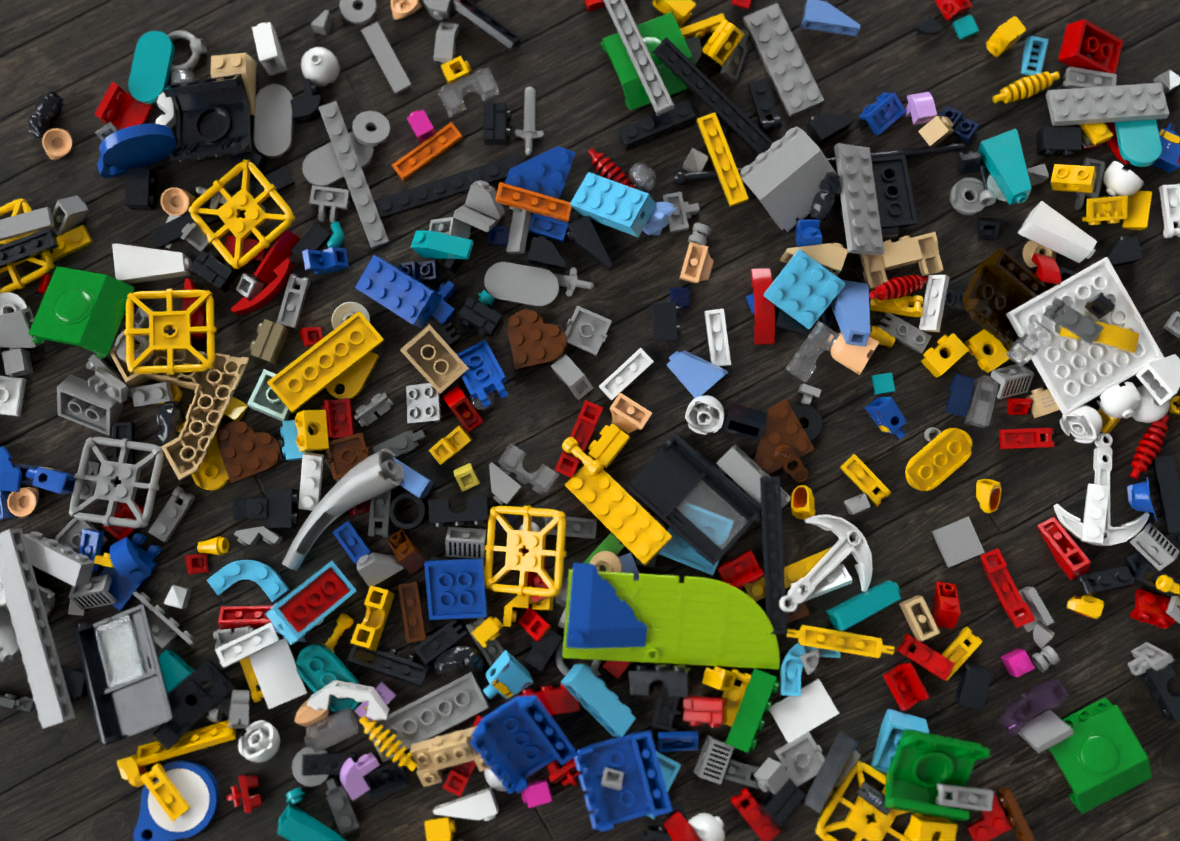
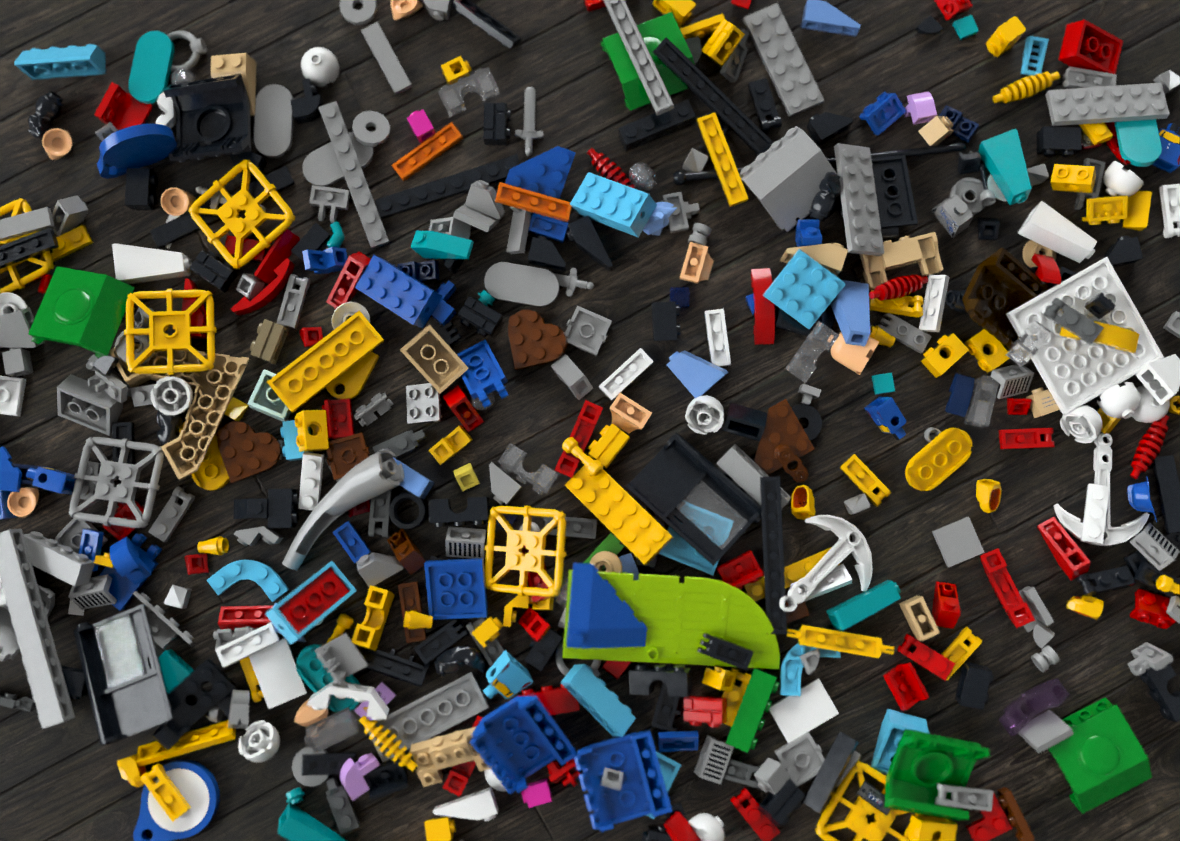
light grey bracket [181,223,209,252] -> none
red hips [226,774,262,814] -> none
white slope [252,22,287,76] -> none
light grey slope [311,10,333,35] -> none
light grey slope [434,23,459,63] -> none
clear blue tile [489,226,508,246] -> none
dark pink brick [1000,649,1035,677] -> none
none -> medium azure slope [14,44,106,80]
none -> tile [93,356,119,376]
none -> white cylinder [151,377,193,415]
none -> light grey hinge [315,633,368,684]
none -> red slope [326,251,371,309]
none -> yellow cone [403,610,433,629]
none -> black hinge [697,632,754,670]
none -> light grey torso [931,195,974,238]

